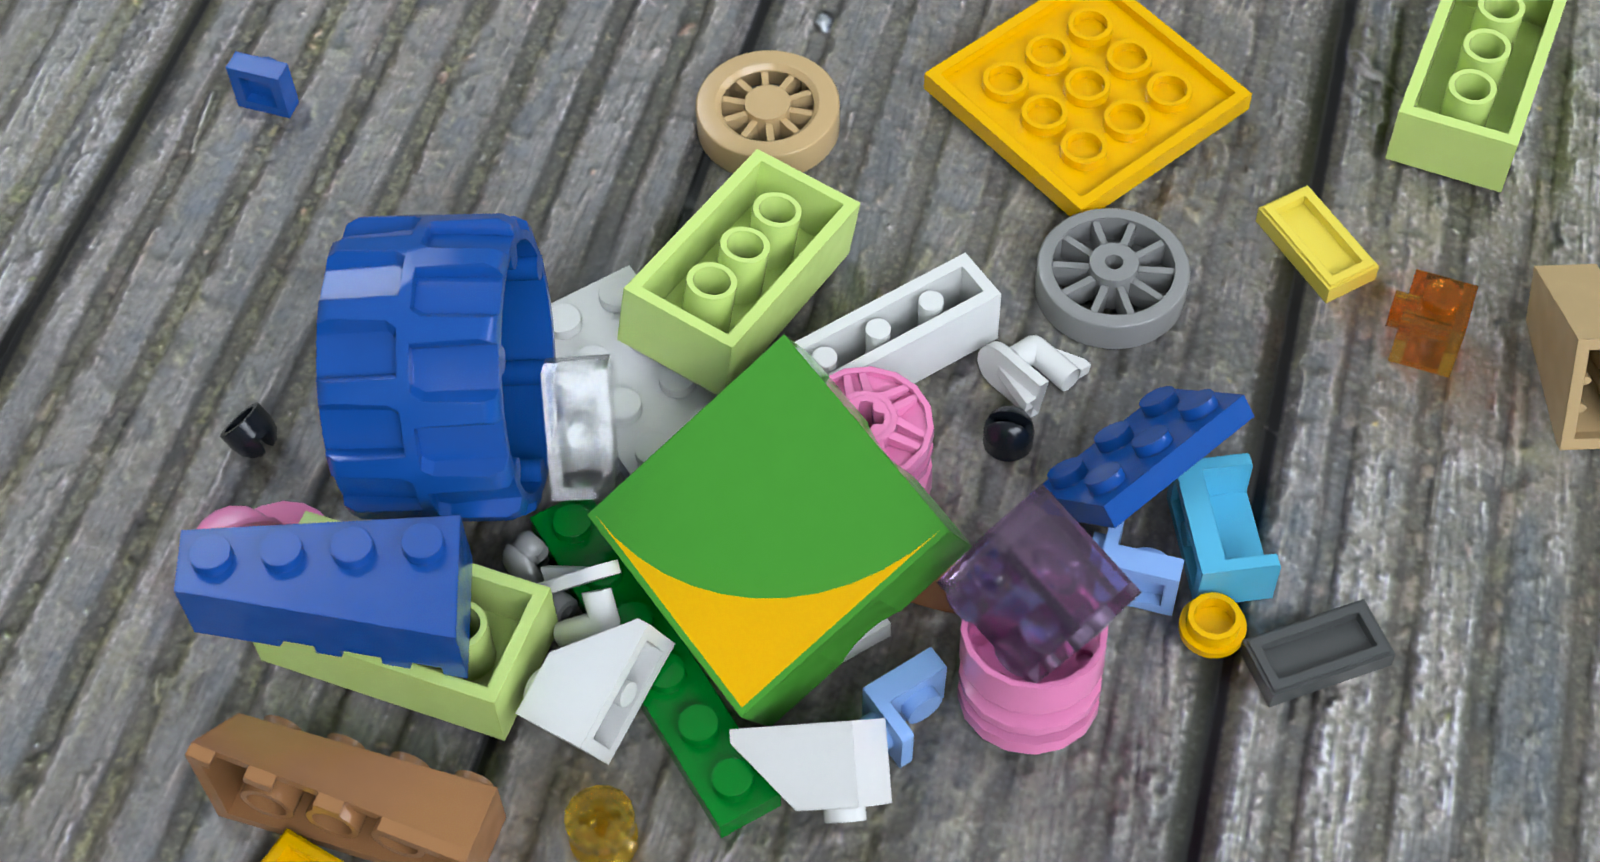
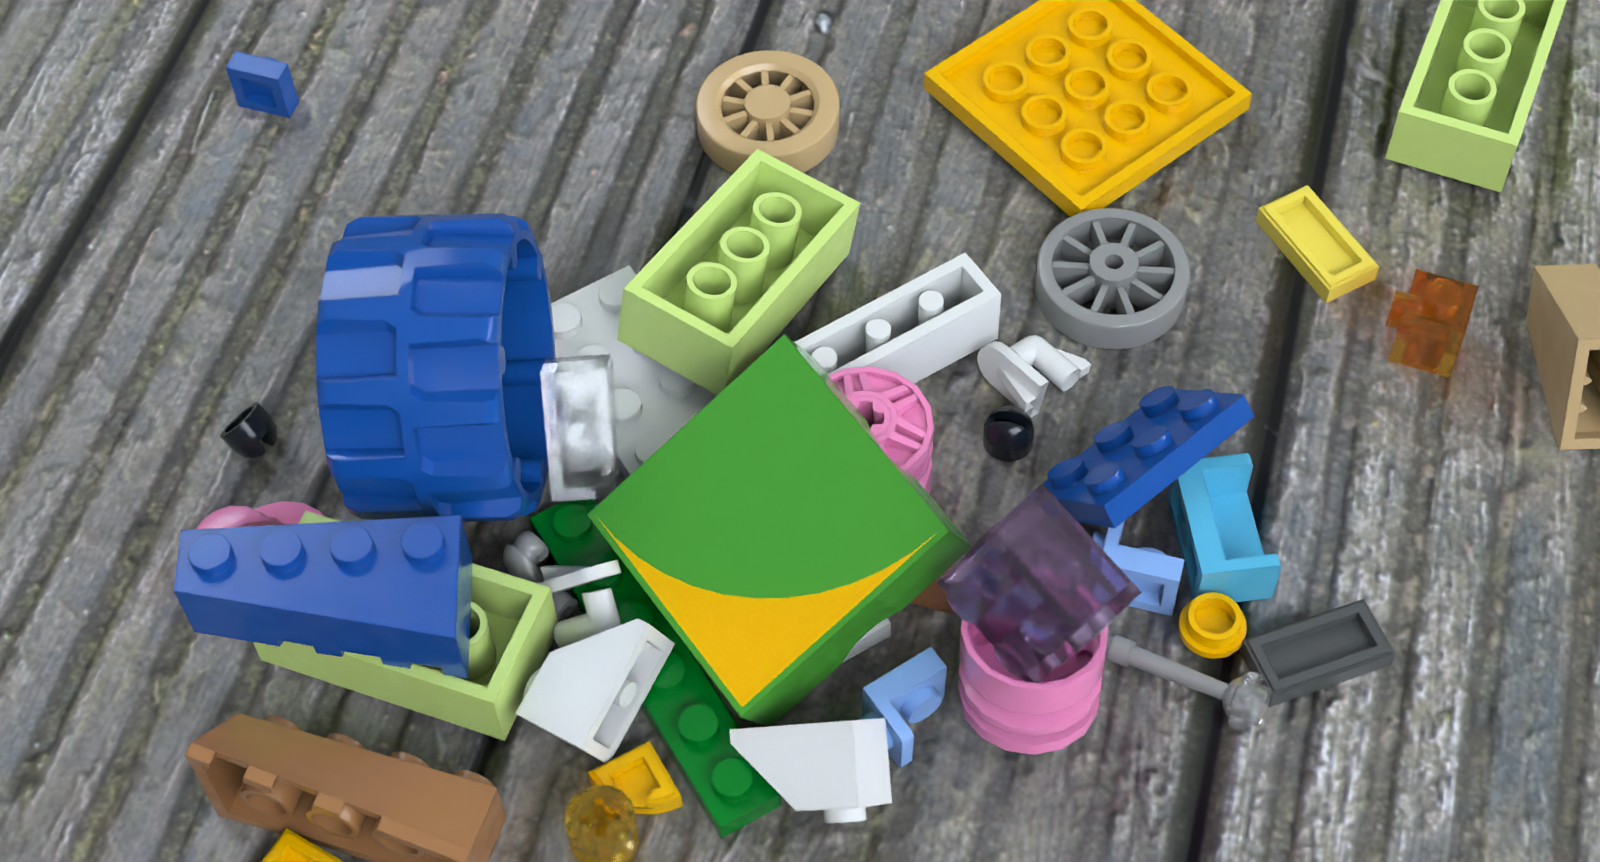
none -> yellow tile [588,741,683,814]
none -> piece [1105,629,1272,731]

